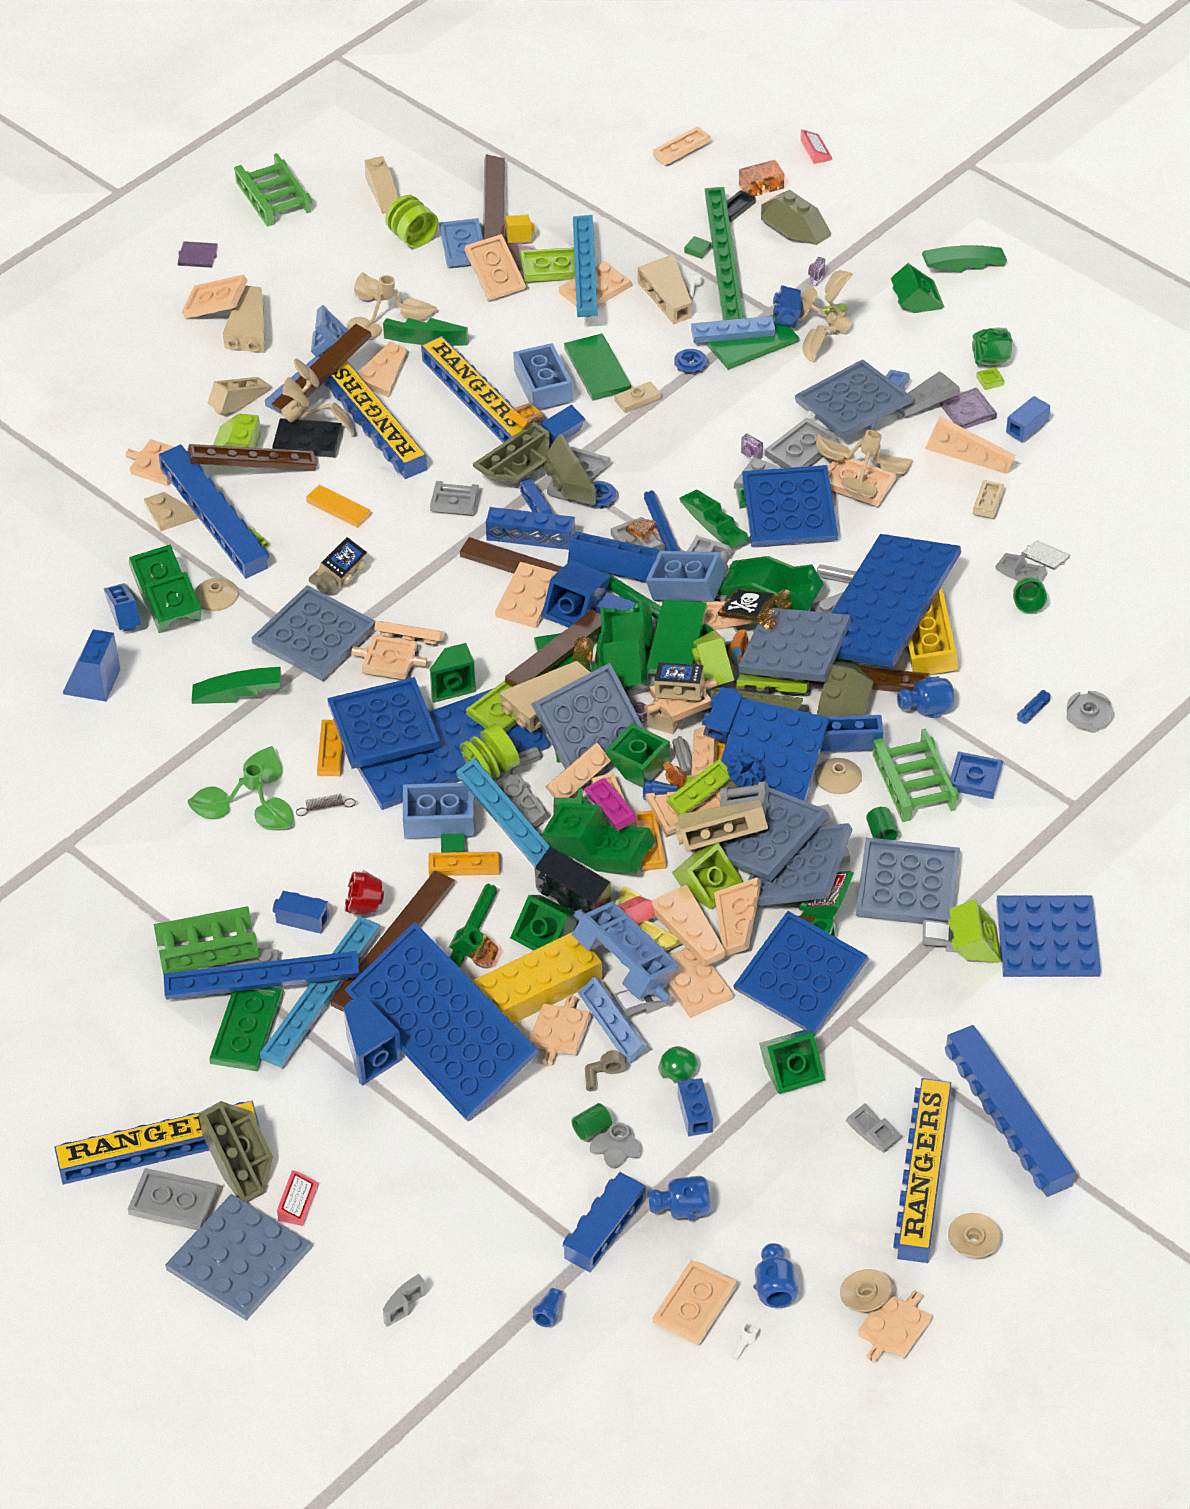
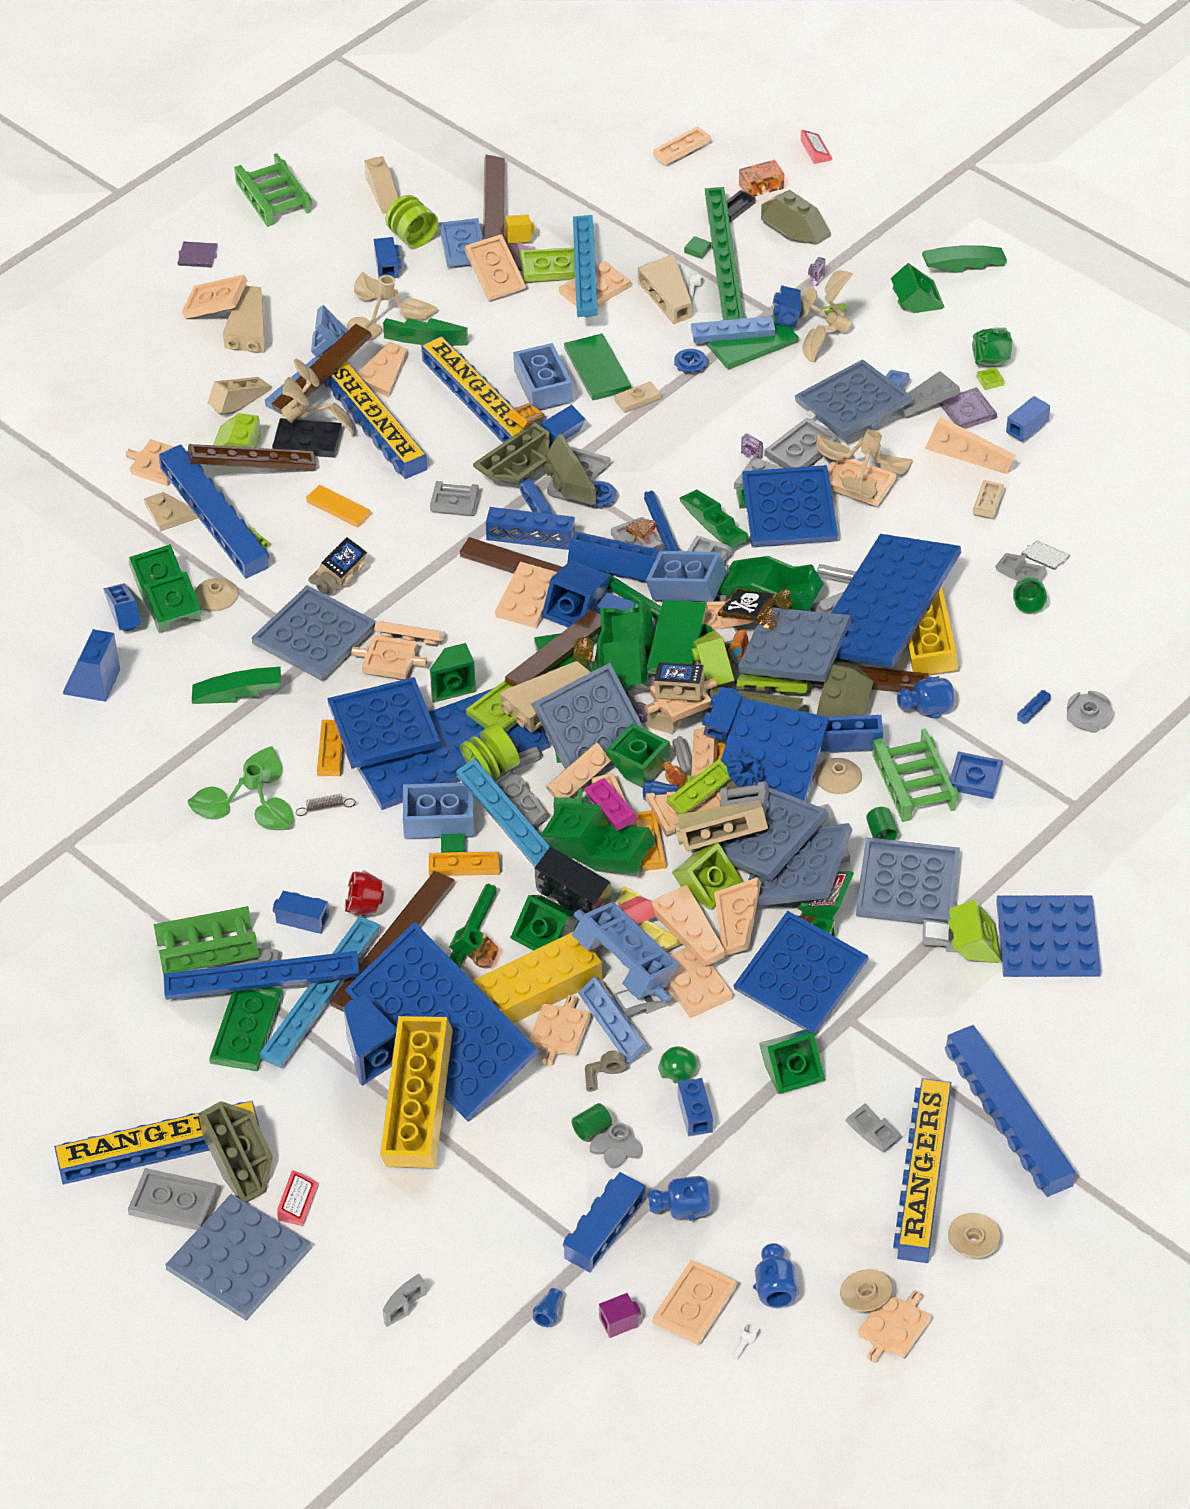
none -> blue brick [373,237,402,278]
none -> yellow brick [380,1016,453,1168]
none -> magenta brick [599,1293,641,1338]

